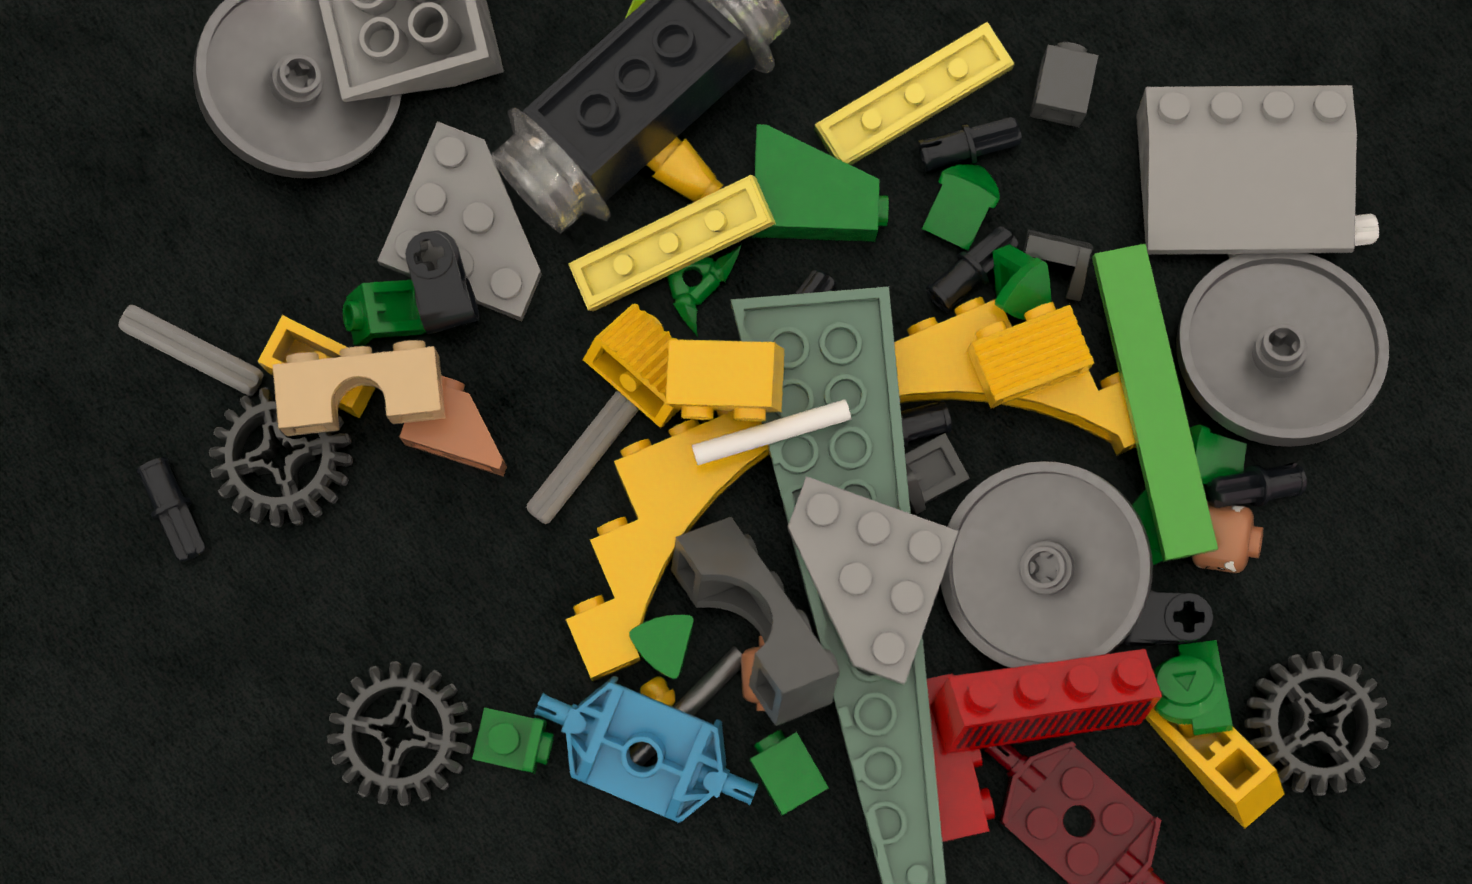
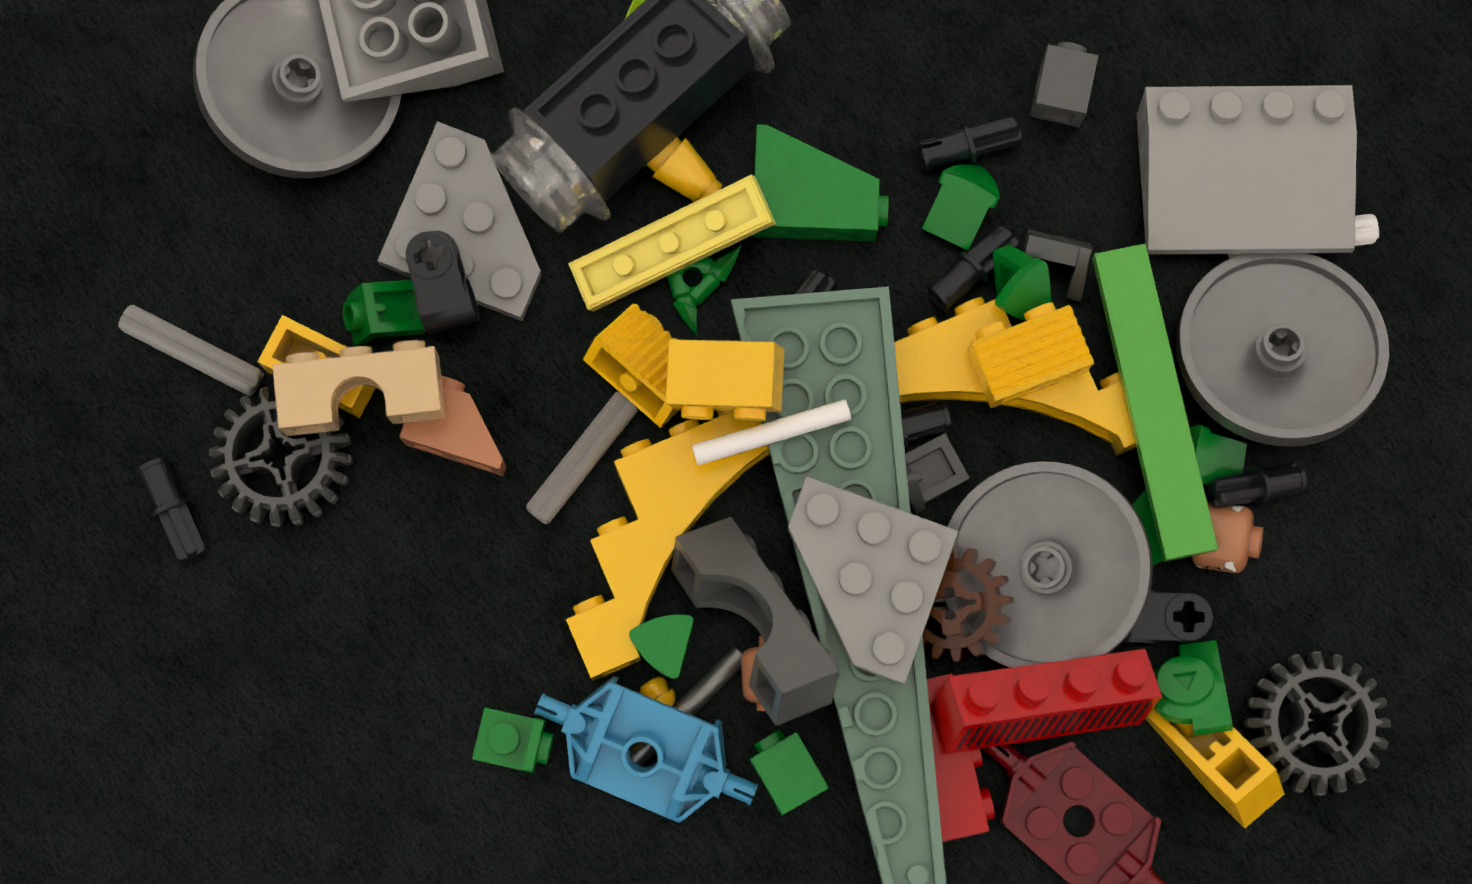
dark grey gear [327,661,473,806] -> none
light yellow tile [814,22,1014,165] -> none
none -> reddish brown gear [922,546,1014,661]

